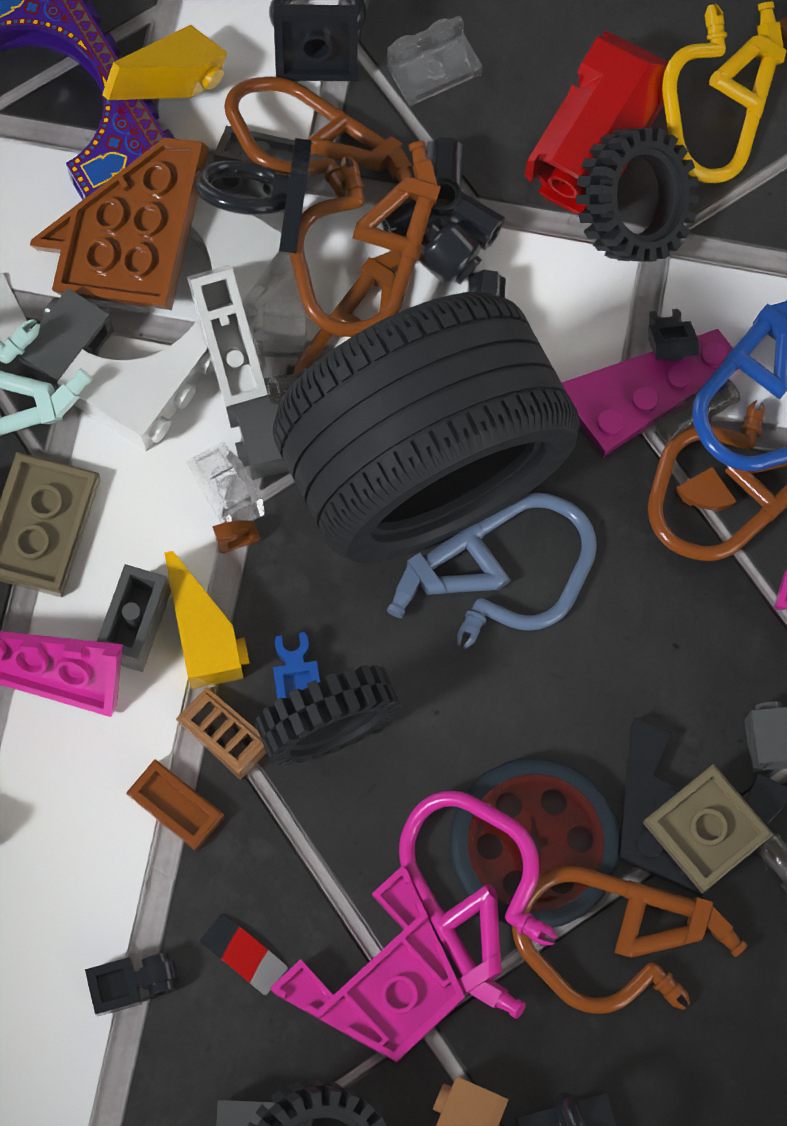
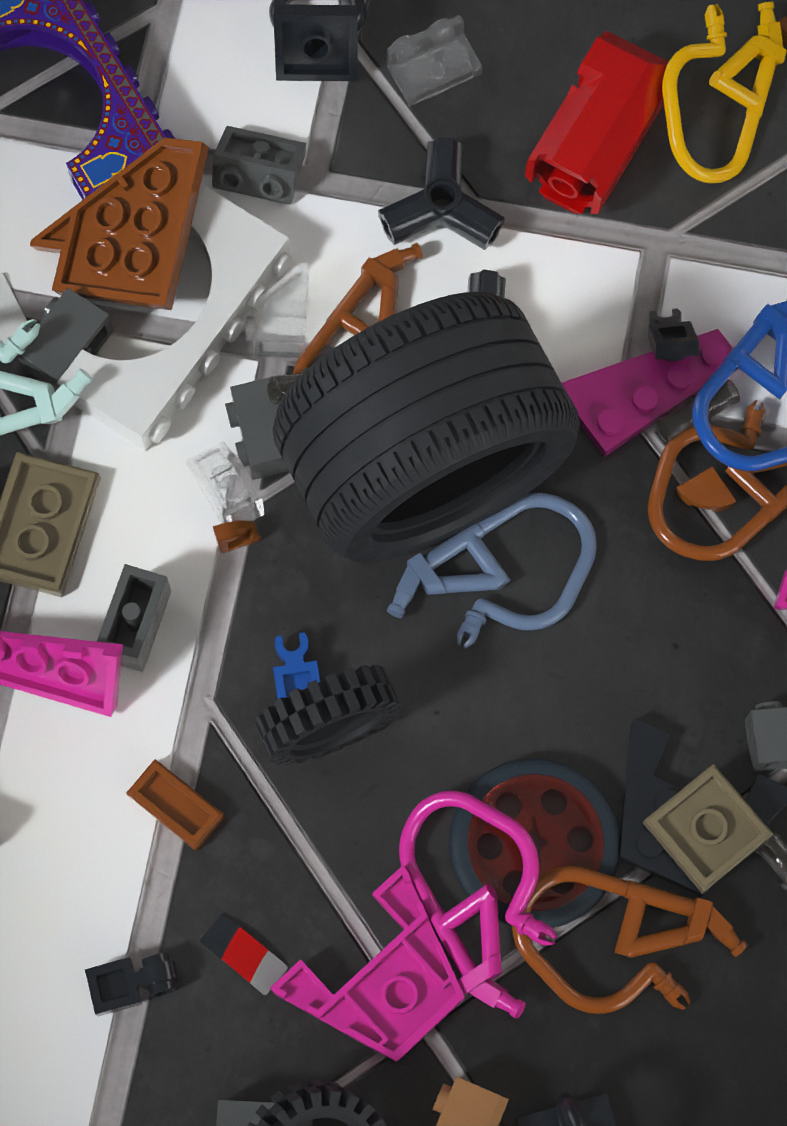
yellow slope [102,24,228,100] -> none
yellow slope [164,551,250,689] -> none
medium nougat slope [176,687,267,780] -> none
white slope [187,265,268,407] -> none
black tile [193,138,312,254] -> none
dark orange piece [224,76,415,197] -> none
dark orange piece [289,141,441,337] -> none
black head [419,222,482,285] -> none
black tyre [576,128,699,262] -> none

